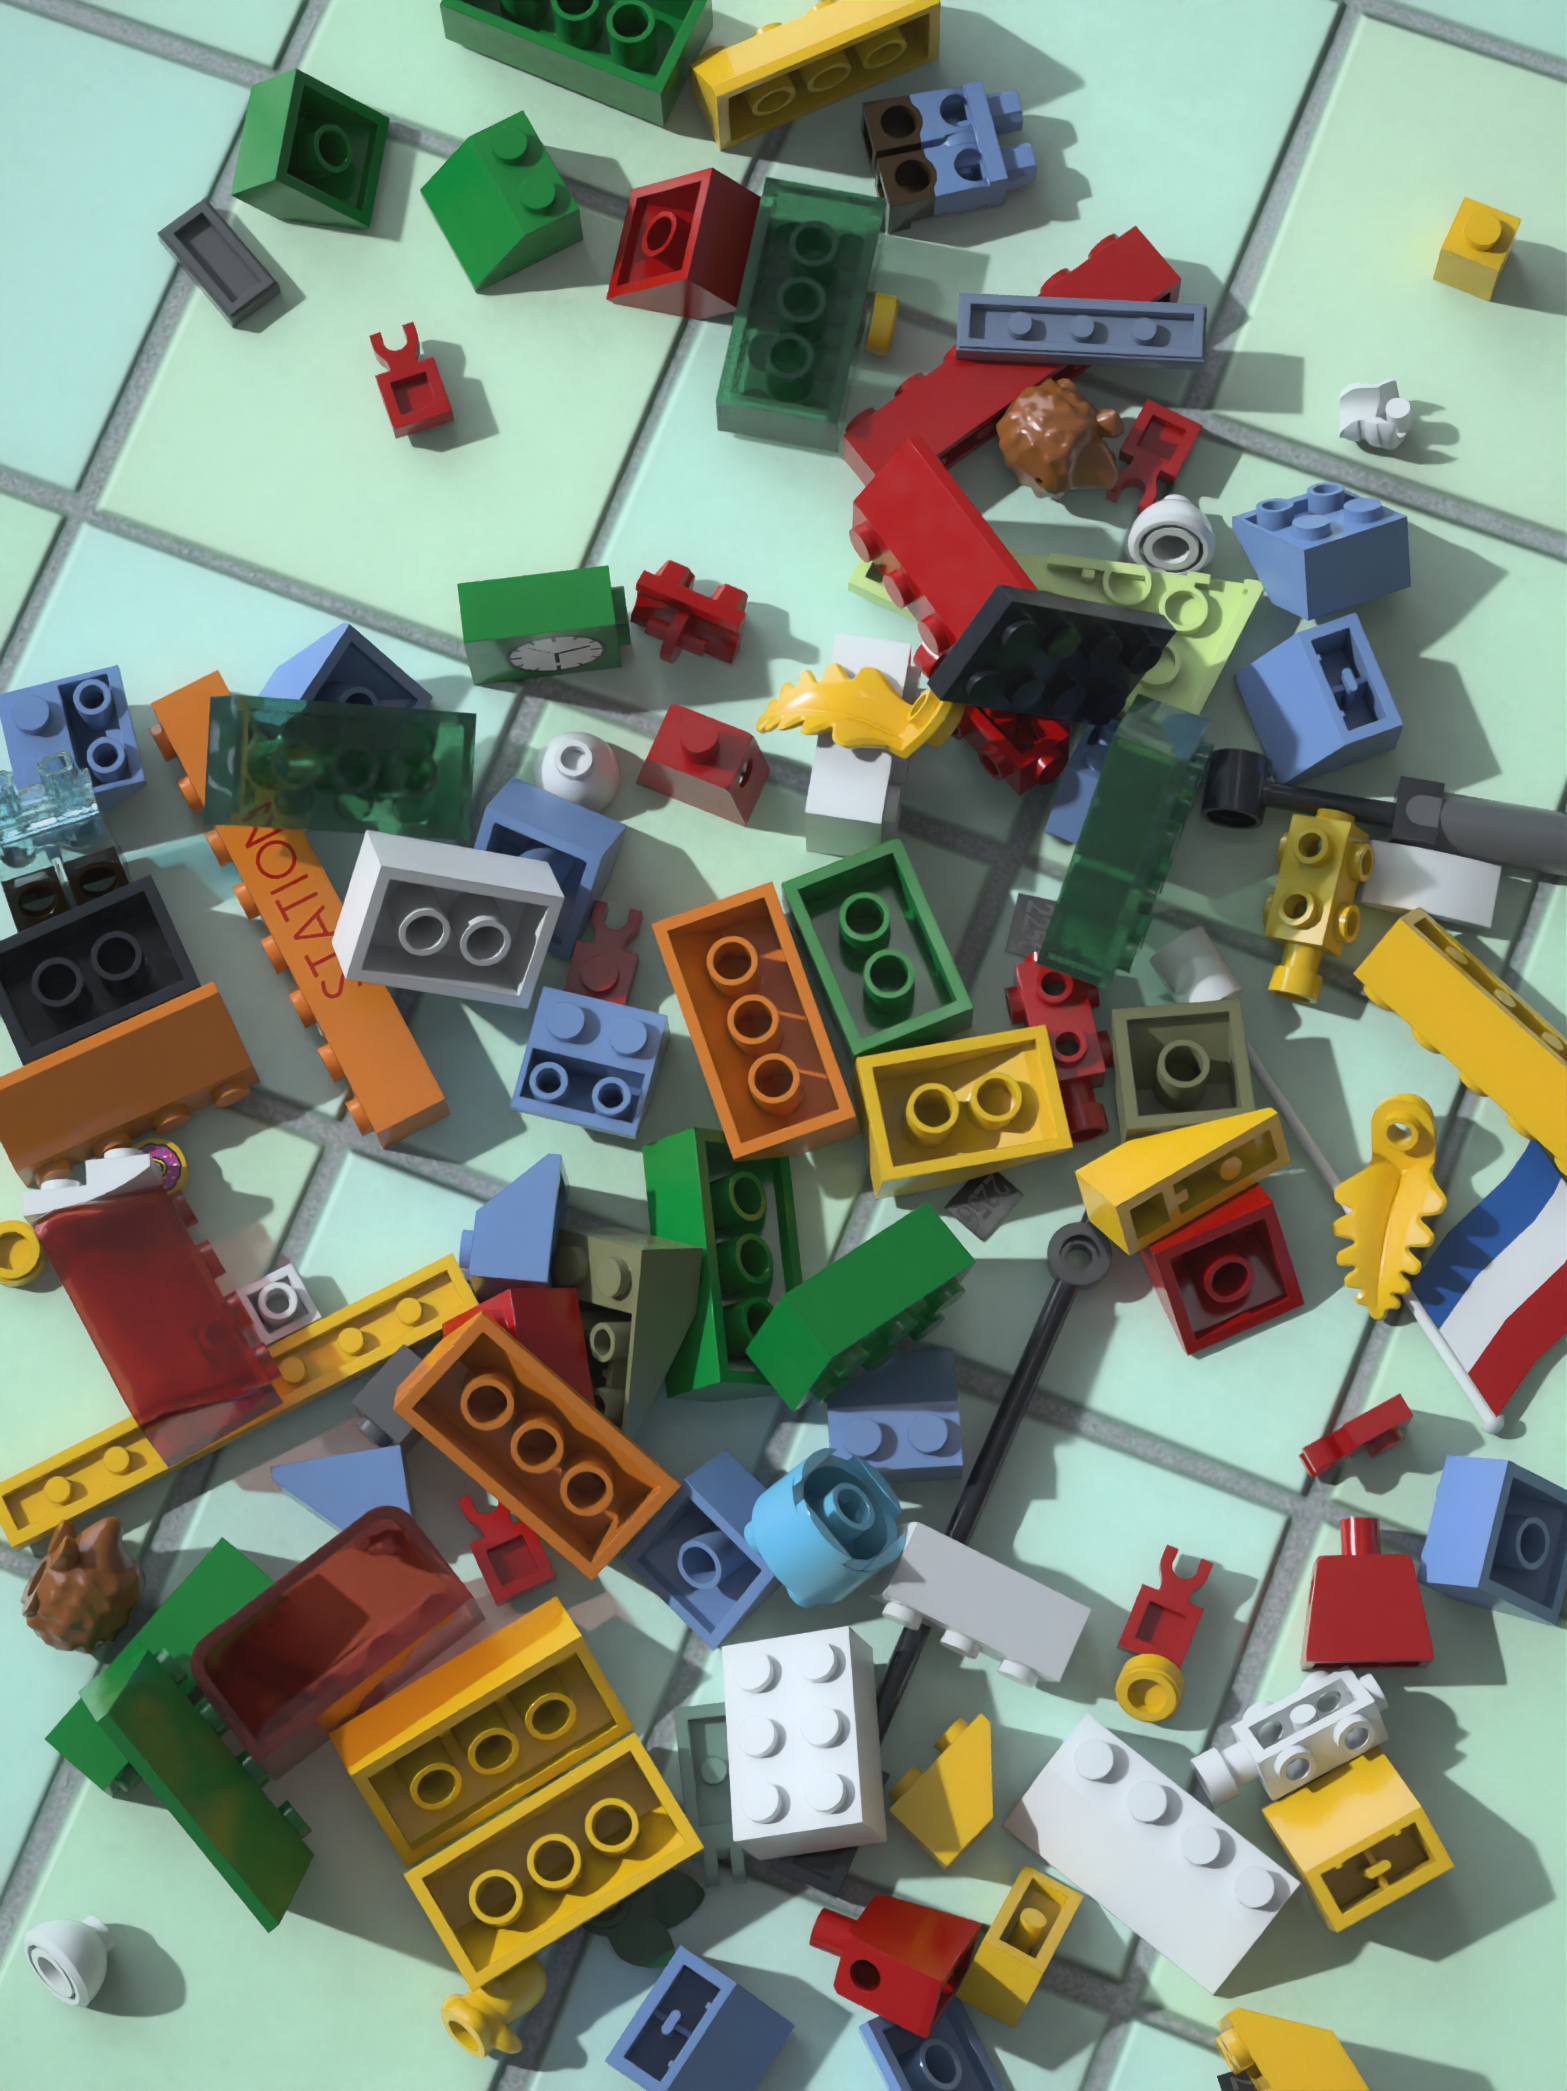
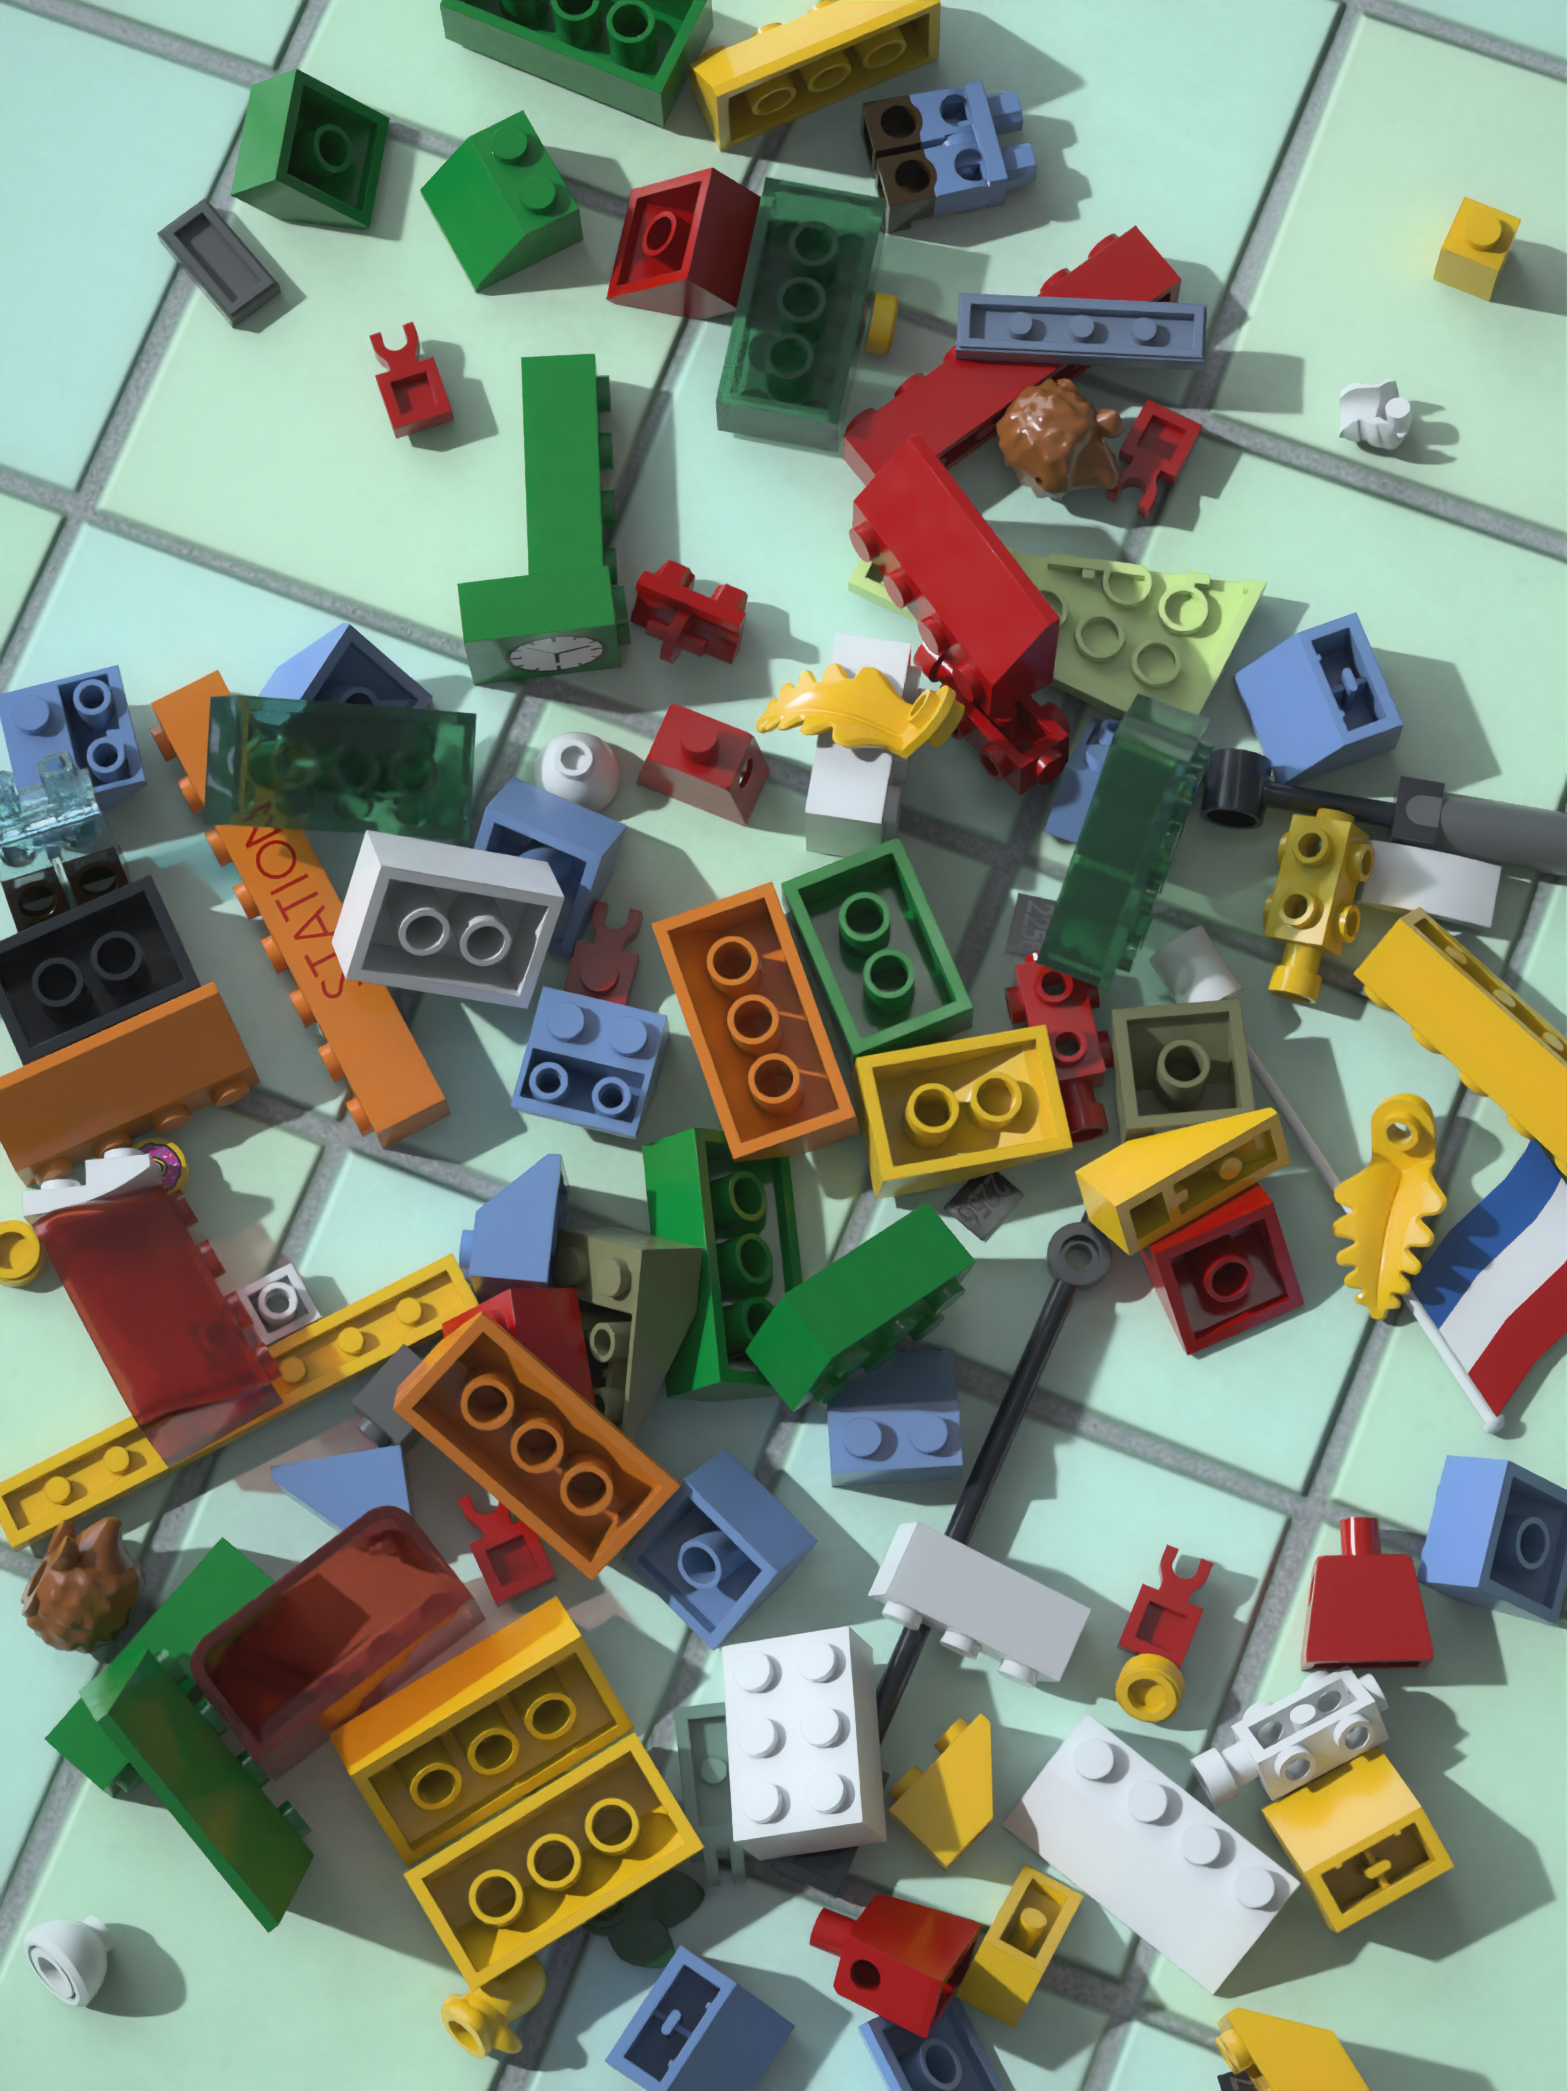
medium azure brick [744,1448,905,1608] -> none
black plate [927,584,1177,726] -> none
white brick [1128,494,1215,575] -> none
medium blue slope [1232,482,1411,621] -> none
red plate [1299,1393,1413,1479] -> none
none -> green brick [521,354,618,586]

